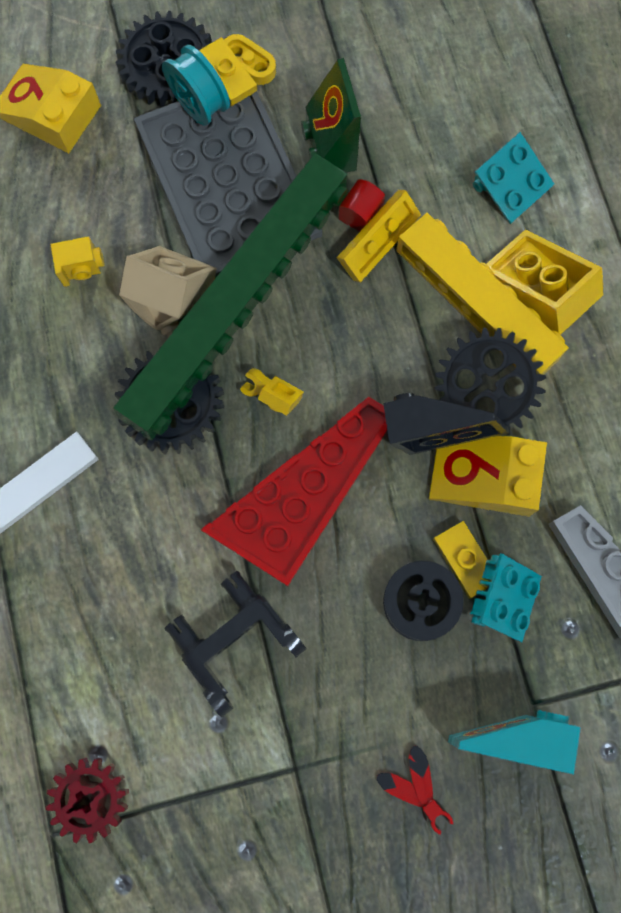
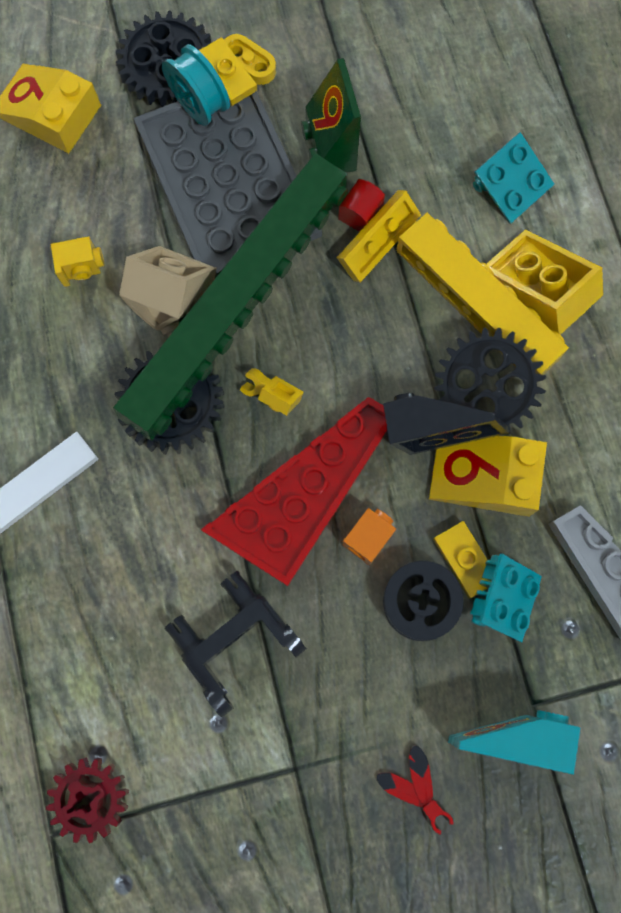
none -> orange brick [342,508,396,566]

